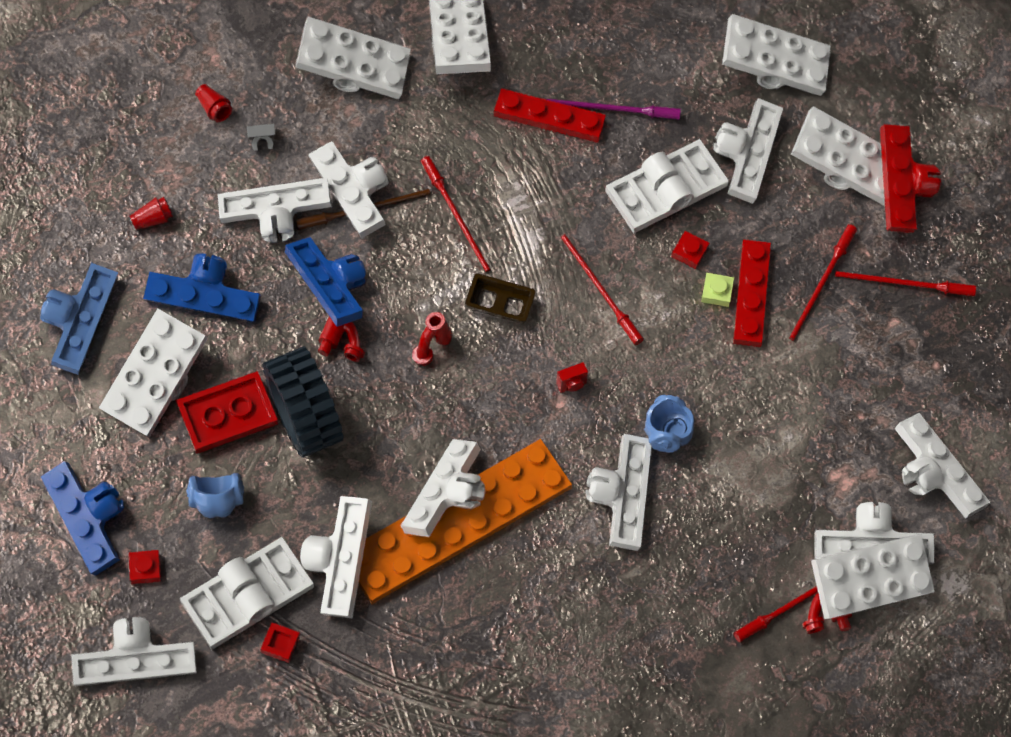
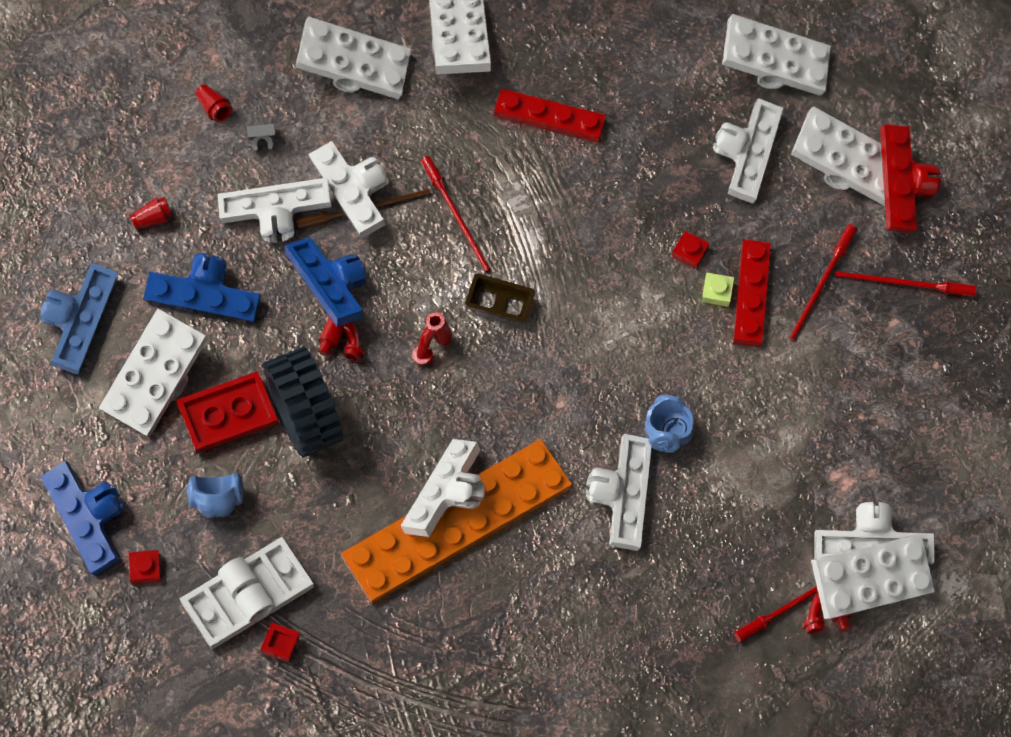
white plate [71,617,197,686] -> none
white plate [300,496,372,618] -> none
magenta piece [546,99,681,119] -> none
red plate [556,362,588,393] -> none
red piece [561,235,644,345] -> none
white plate [605,139,729,233] -> none
white plate [895,413,990,519] -> none

